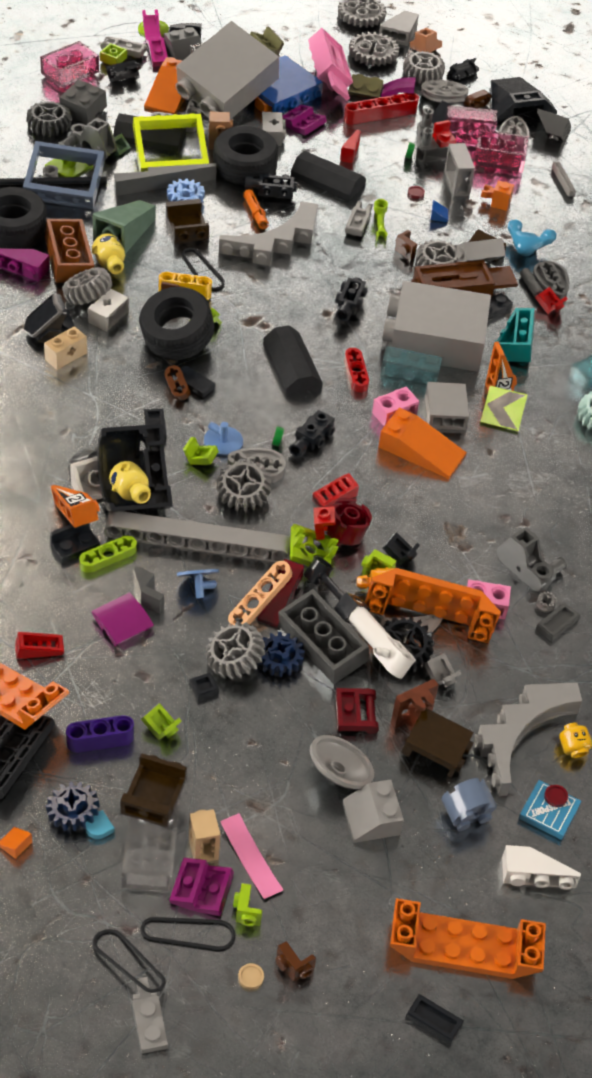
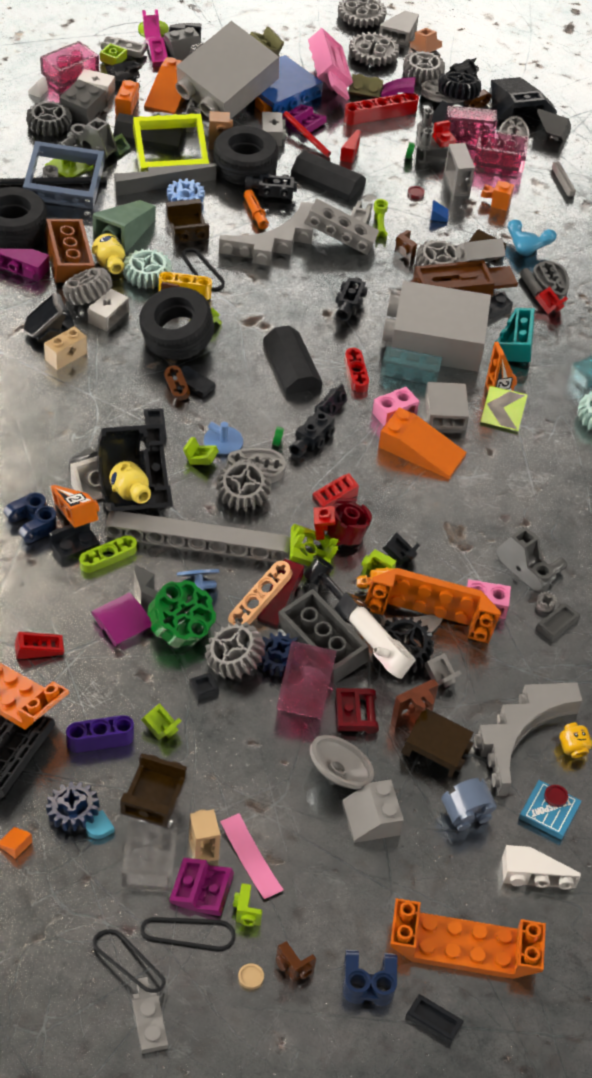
none -> dark blue piece [3,492,57,543]
none -> white slope [28,76,48,98]
none -> white brick [77,69,115,100]
none -> orange brick [115,80,139,116]
none -> light aqua gear [123,248,172,290]
none -> green connector [147,580,216,648]
none -> clear pink brick [276,641,337,719]
none -> red piece [283,111,331,157]
none -> light grey brick [304,198,379,255]
none -> black hinge [314,383,348,417]
none -> dark blue piece [343,949,397,1006]
none -> black gear [438,71,482,101]

